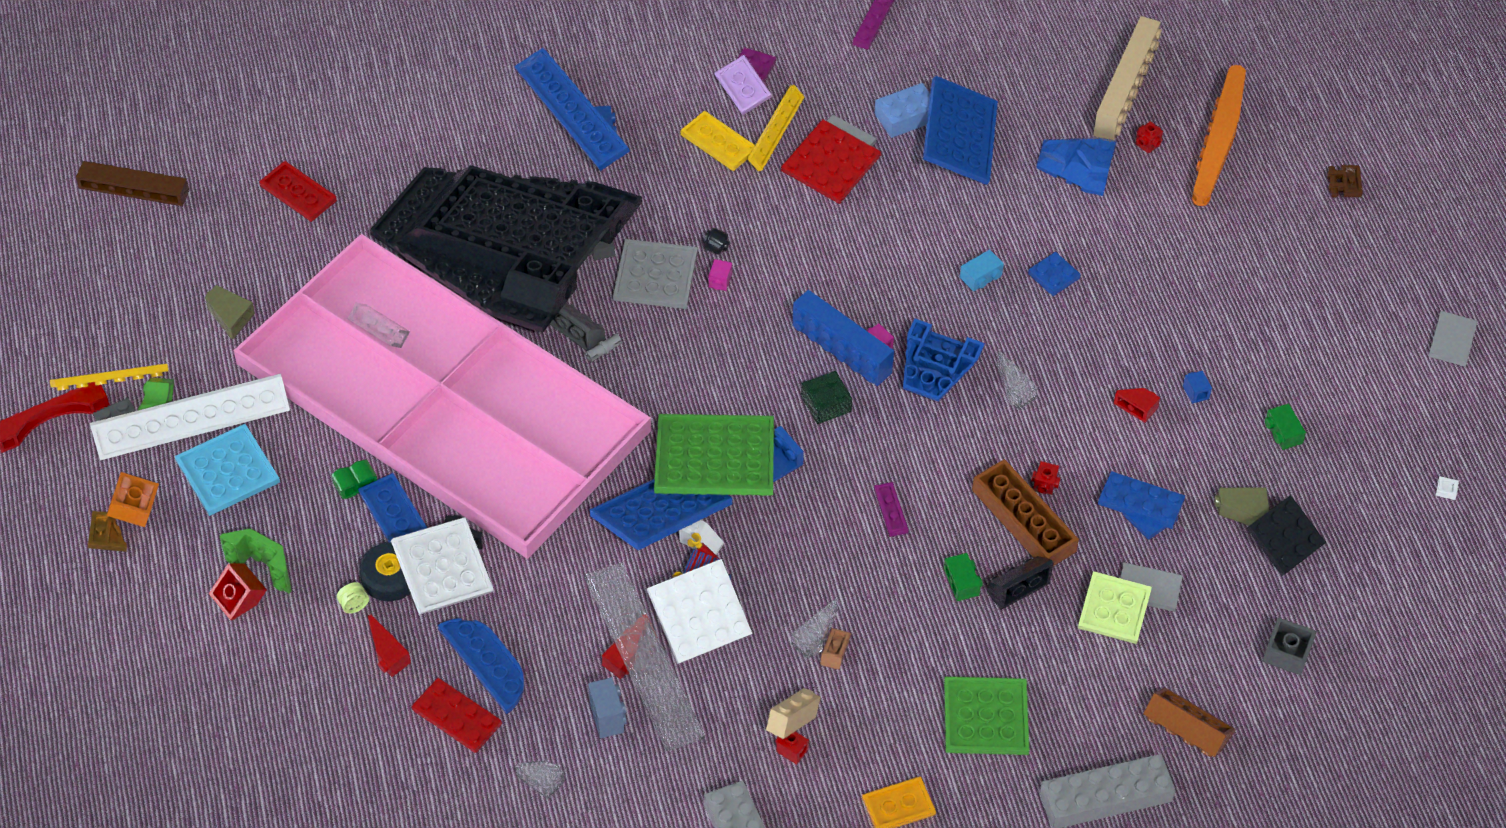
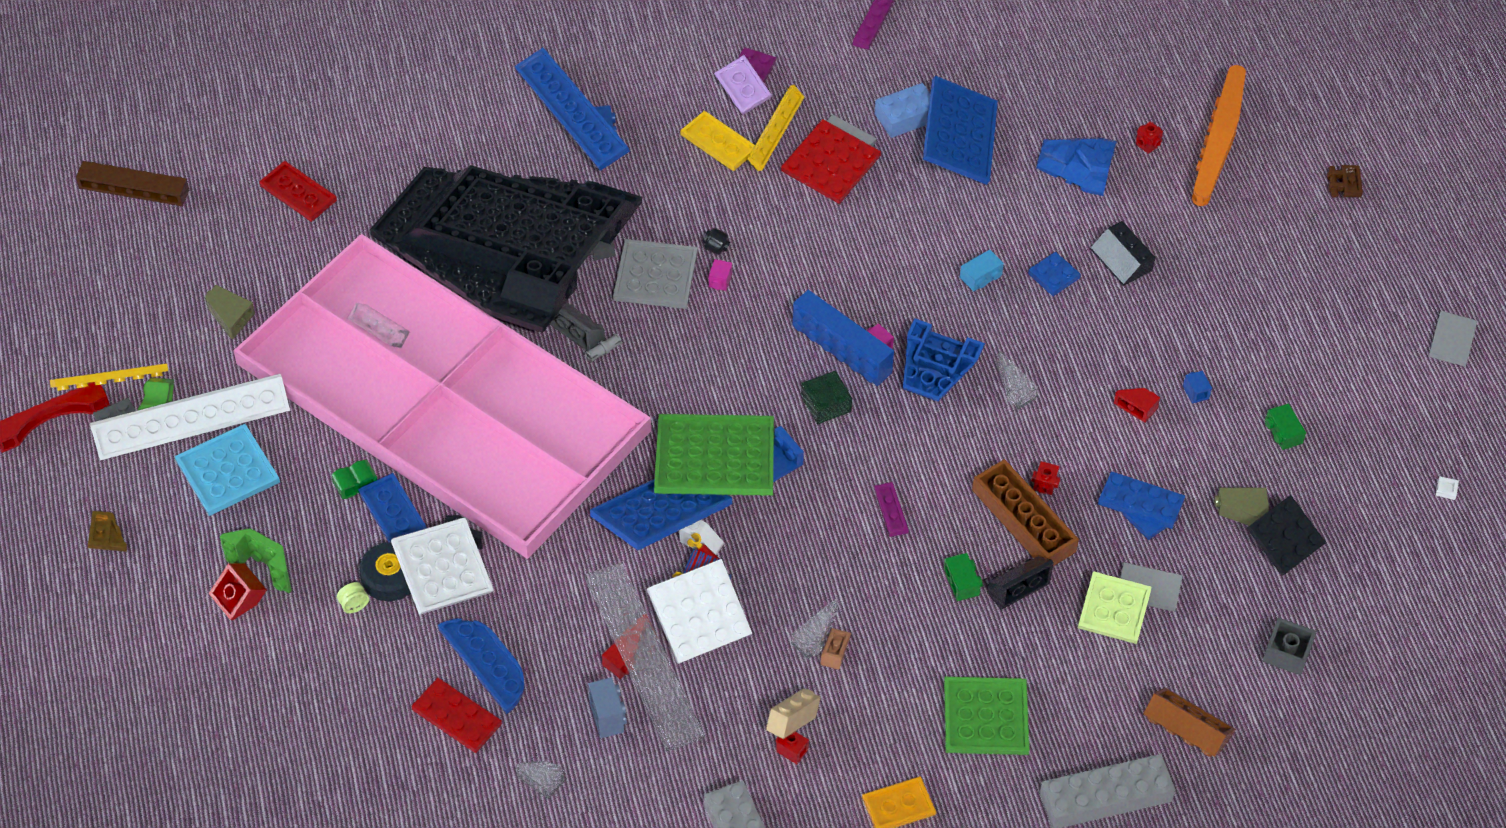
orange brick [106,472,159,527] -> none
red slope [368,614,411,677] -> none
tan brick [1093,16,1162,140] -> none
none -> slope [1090,221,1155,286]

